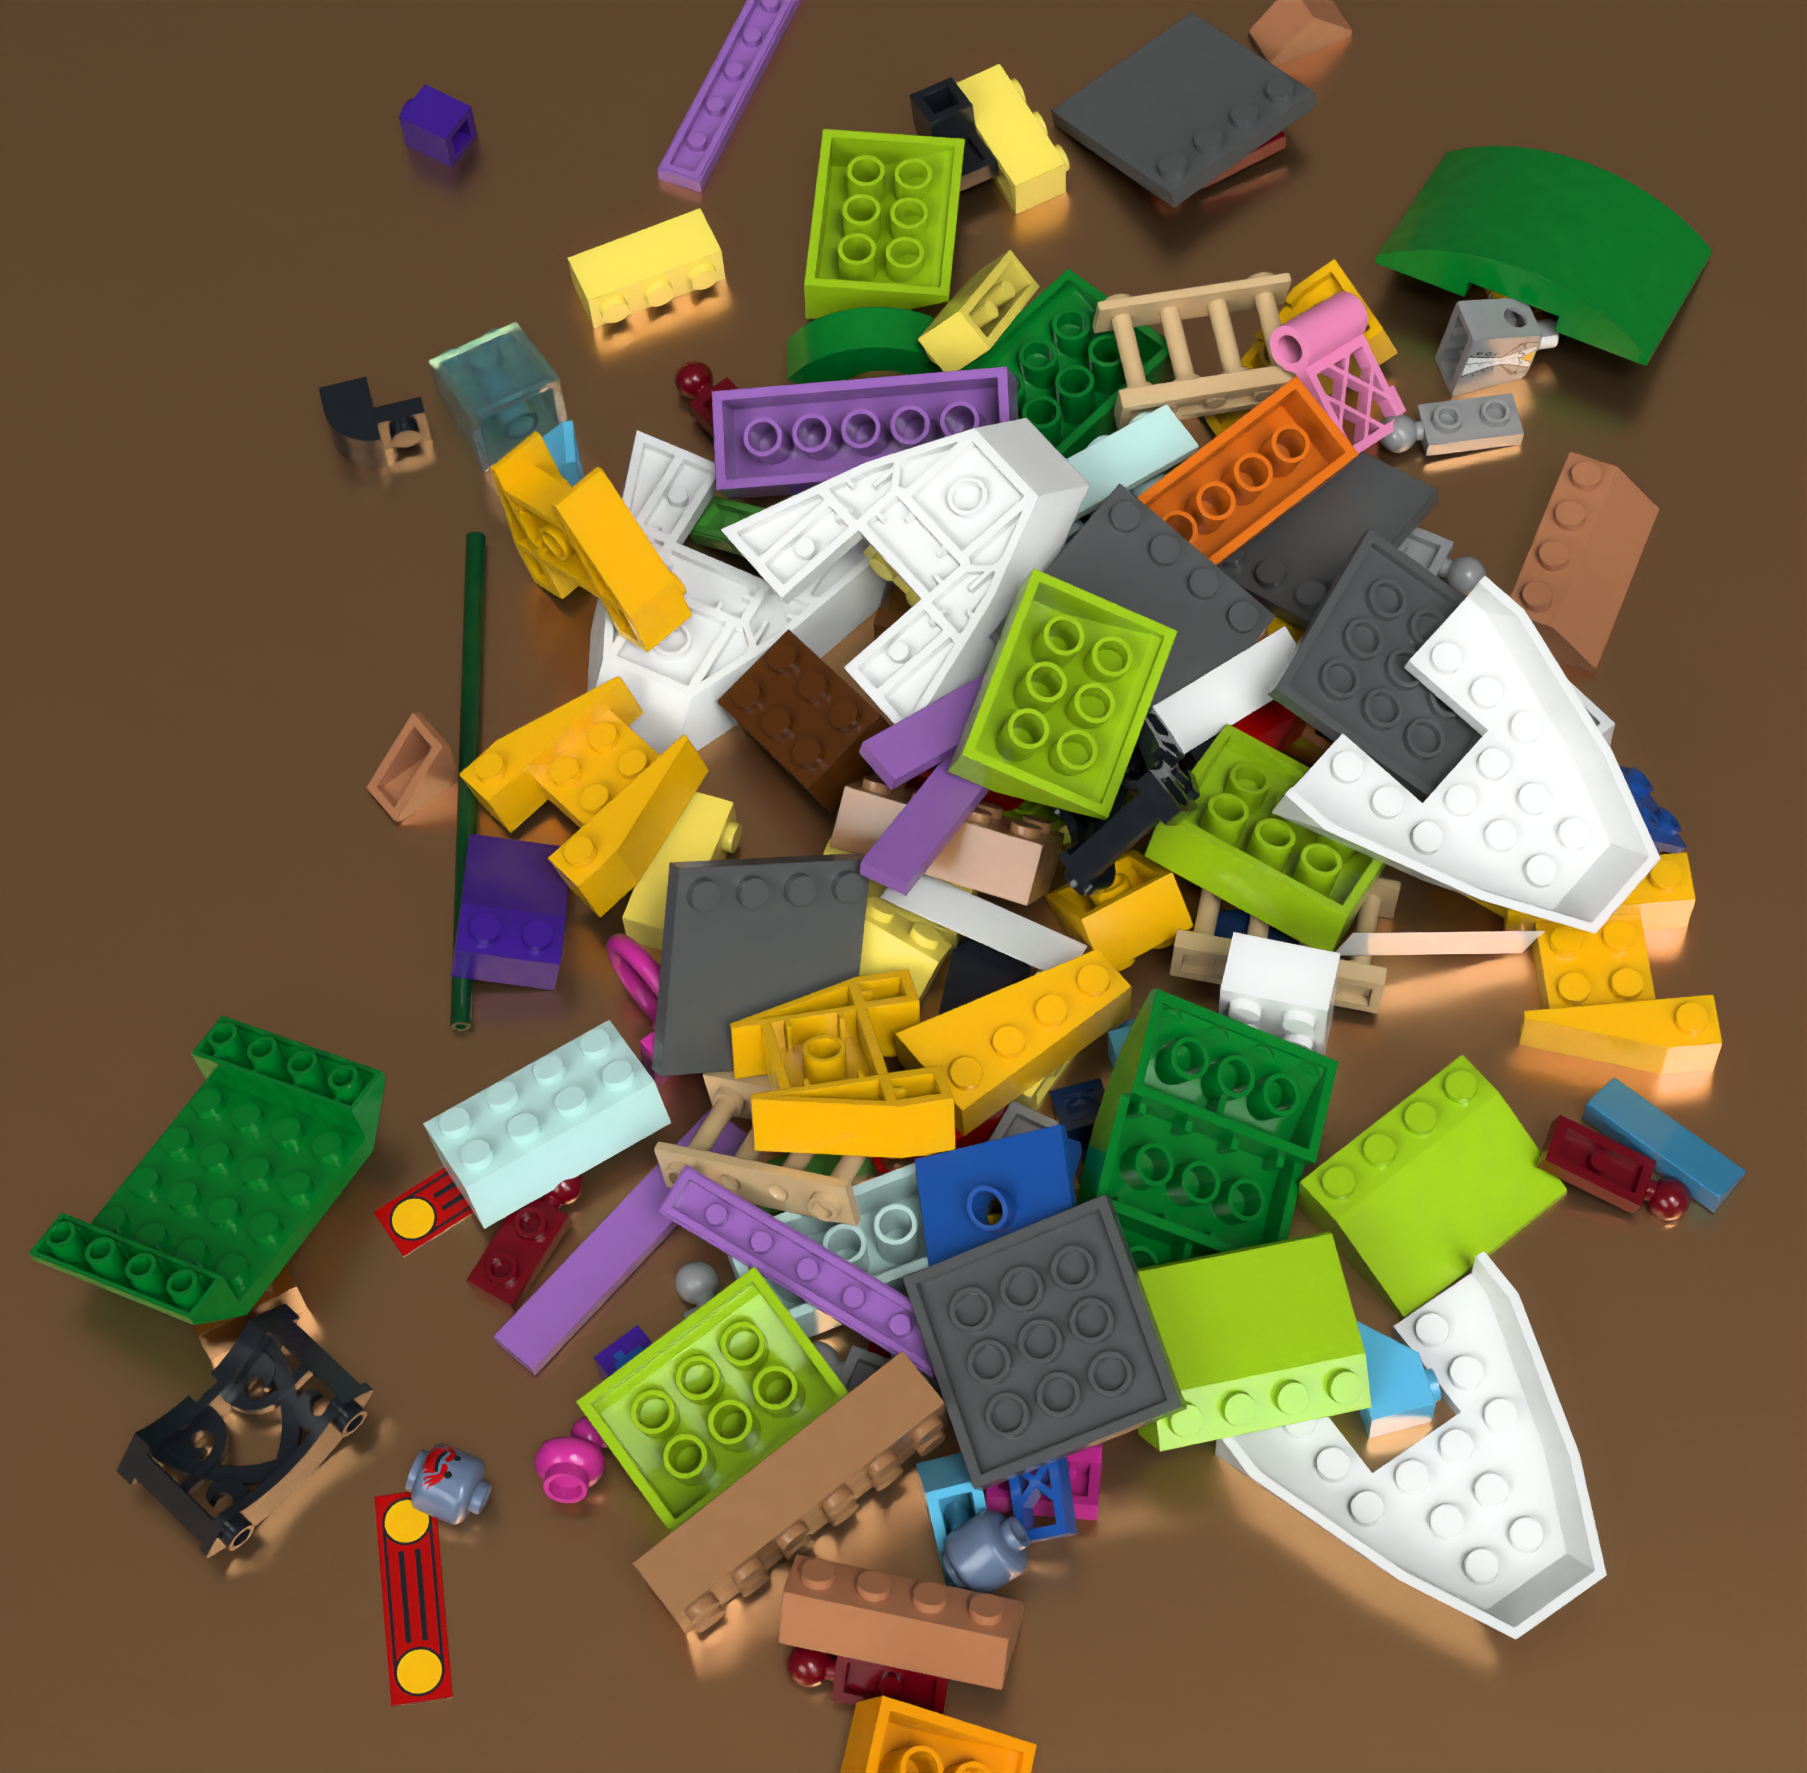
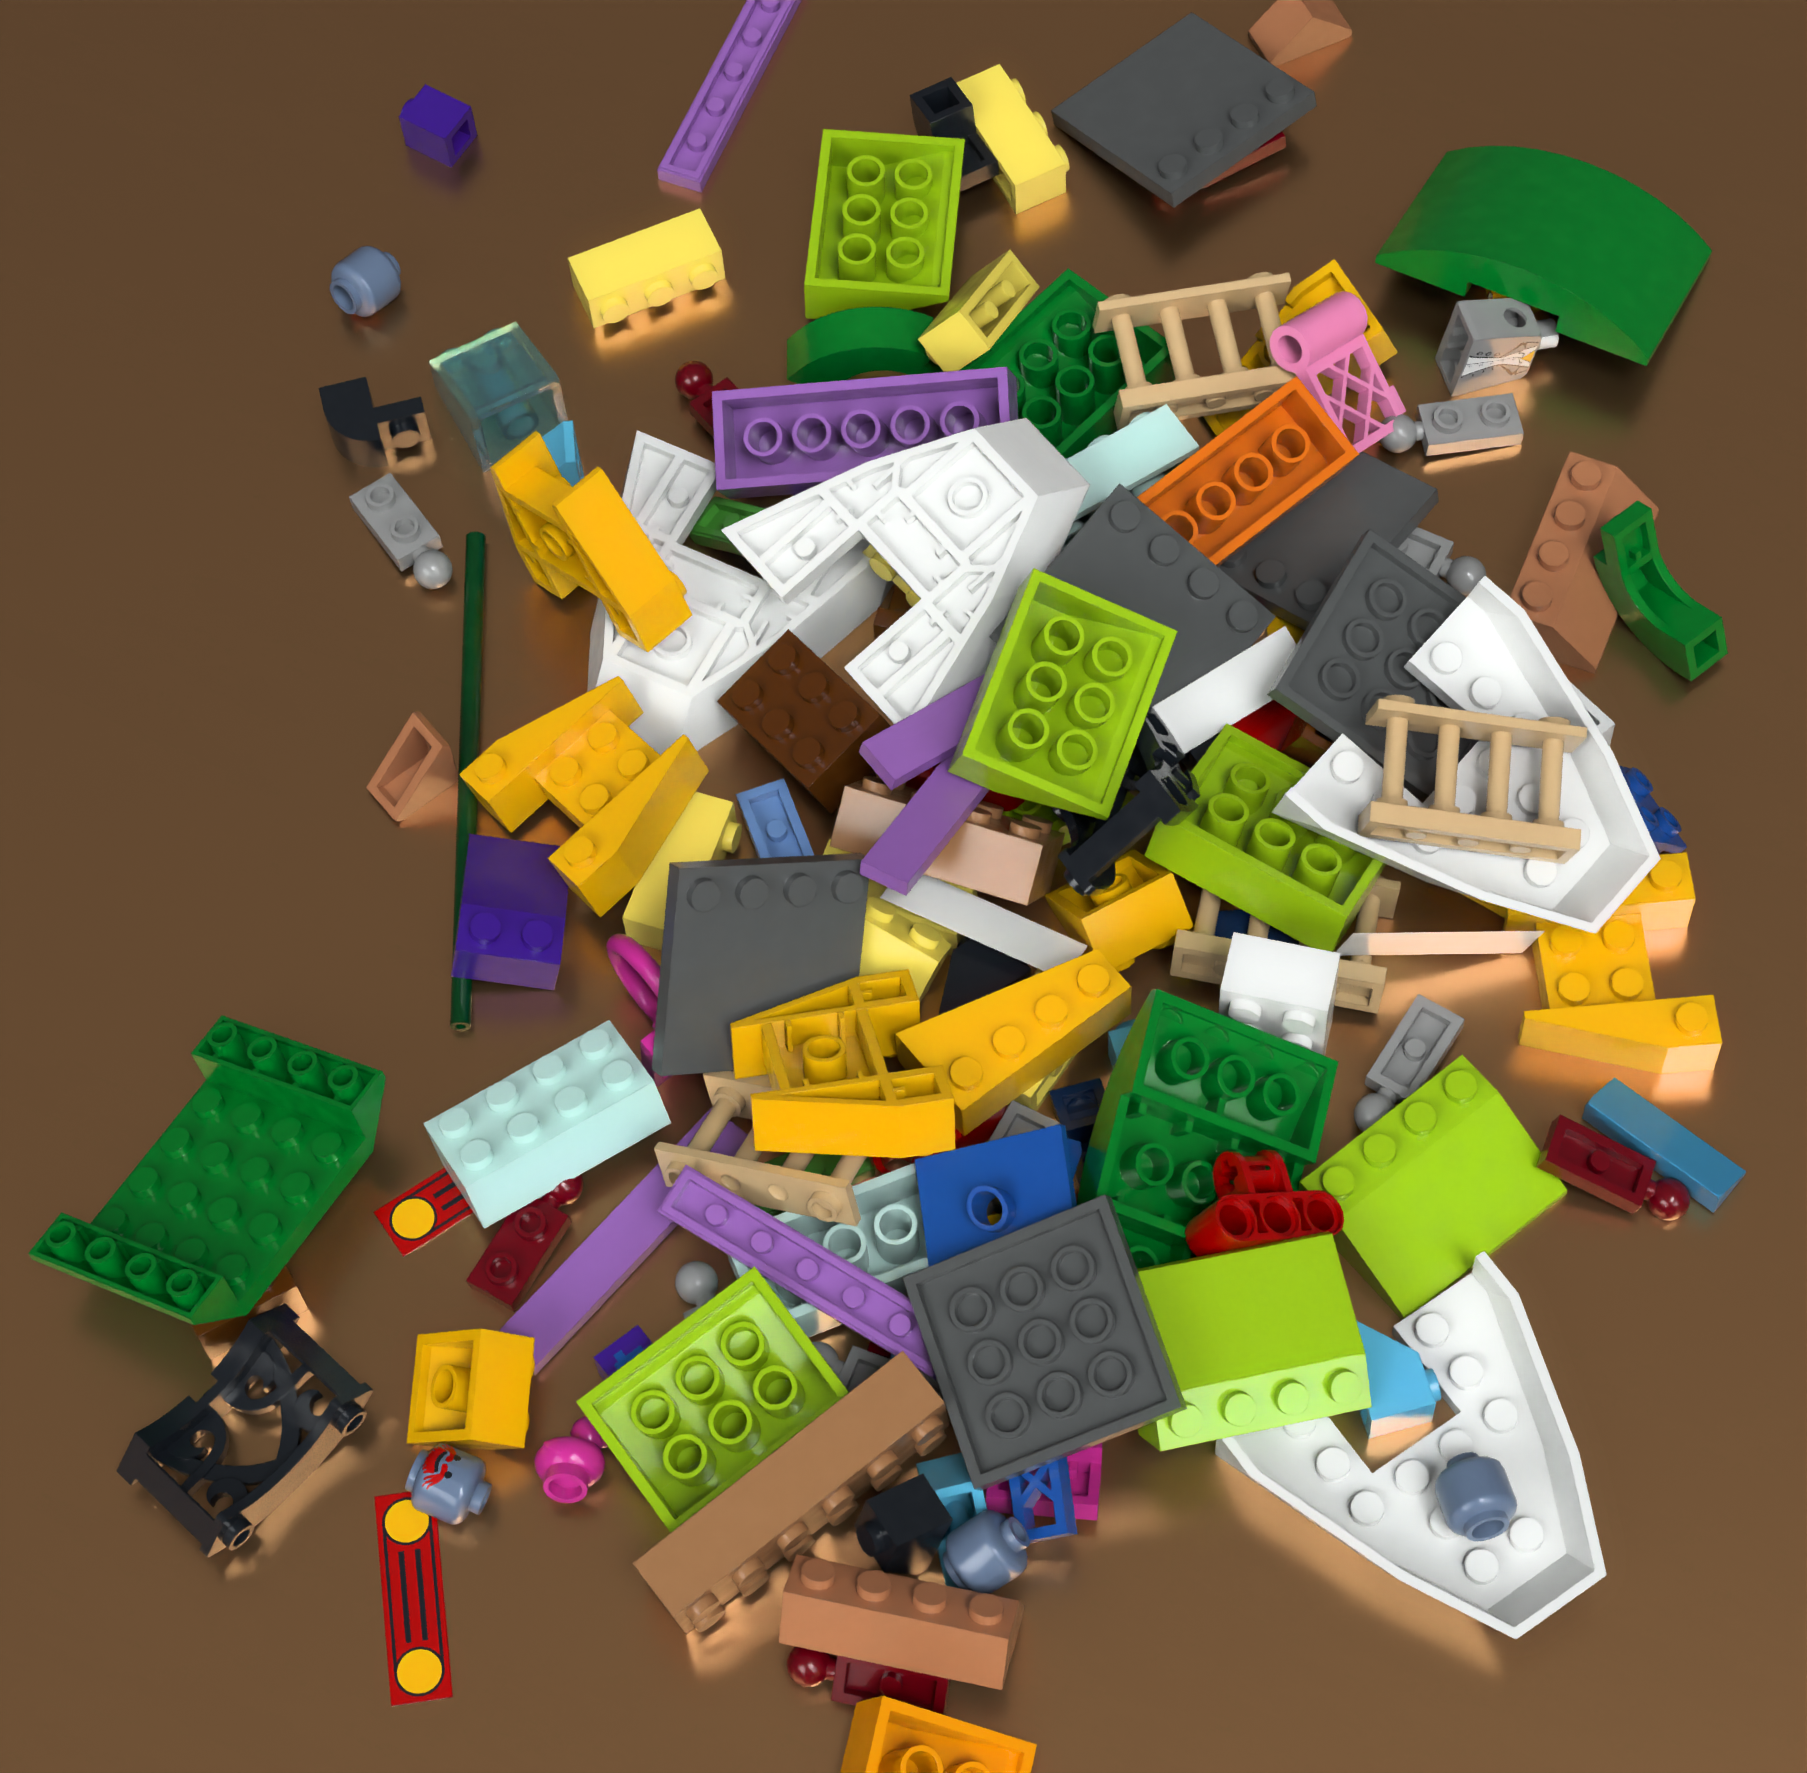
none -> sand blue head [330,246,401,317]
none -> light grey plate [349,473,453,589]
none -> yellow slope [406,1328,535,1450]
none -> medium blue plate [736,778,814,858]
none -> black slope [854,1474,953,1575]
none -> red piece [1185,1149,1344,1257]
none -> light grey plate [1354,994,1465,1132]
none -> tan fence [1357,695,1587,864]
none -> sand blue head [1434,1452,1517,1541]
none -> green arch [1593,500,1728,681]

